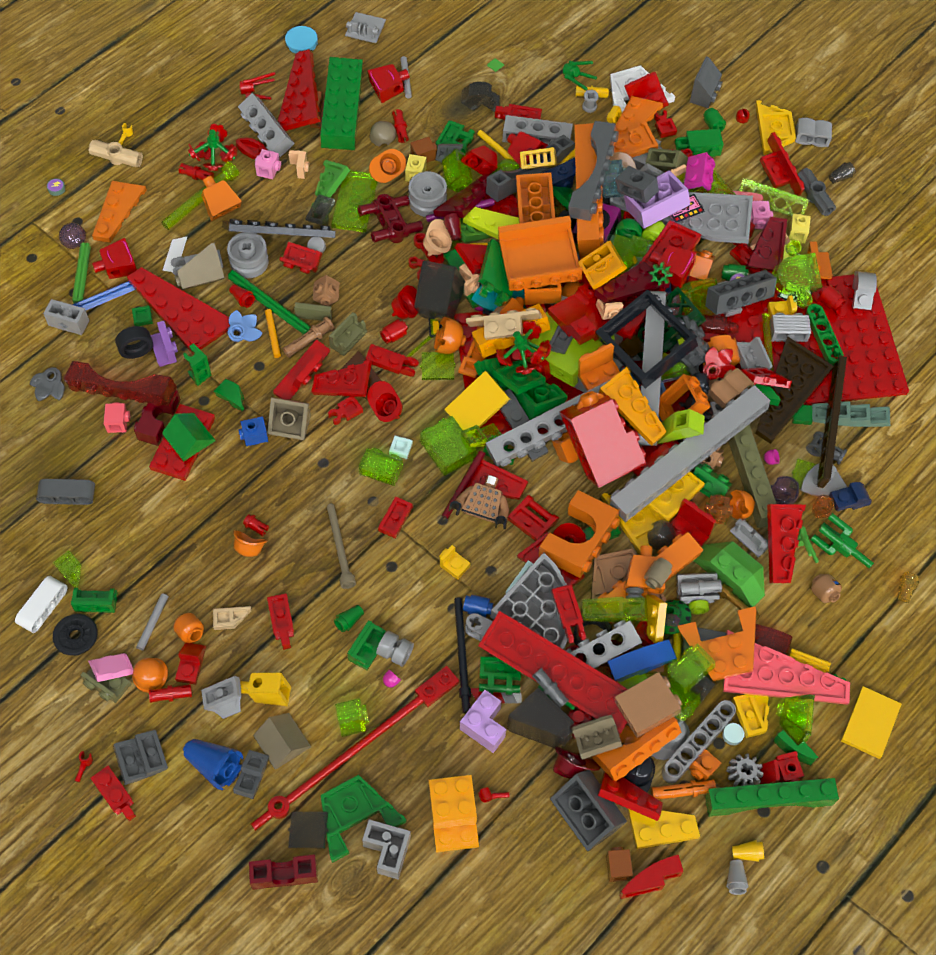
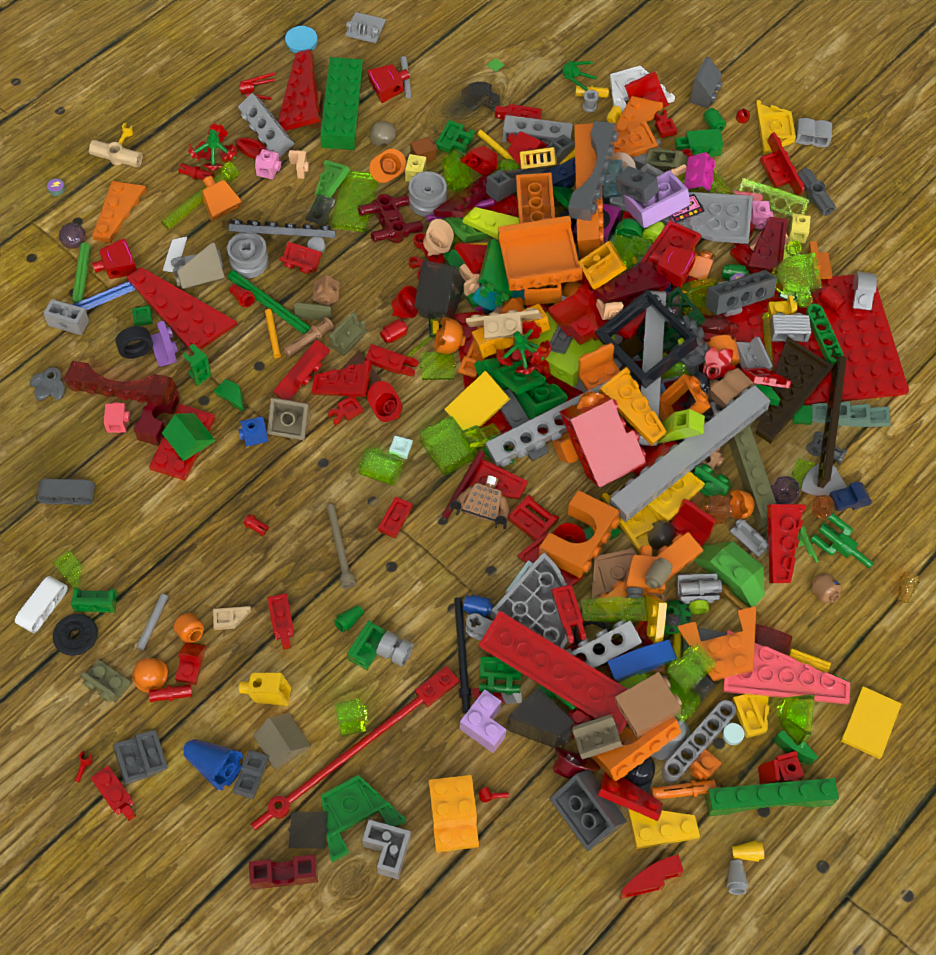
bright pink piece [88,653,133,682] -> none
light grey slope [201,676,241,719] -> none
medium blue plate [228,310,262,342] -> none
orange helmet [234,530,267,557] -> none
dark pink hinge [383,670,401,688] -> none
red pin [392,109,409,143] -> none
dark grey piece [436,144,463,165] -> none
yellow bracket [439,545,471,580] -> none
dark red cone [443,213,462,241] -> none
dark grey pin [532,668,569,708] -> none
dark orange brick [606,847,633,882] -> none
green gear [649,262,673,286] -> none
light grey gear [727,754,763,787] -> none
dark pink hinge [764,449,780,465] -> none
clear smoke cone [829,162,856,184] -> none

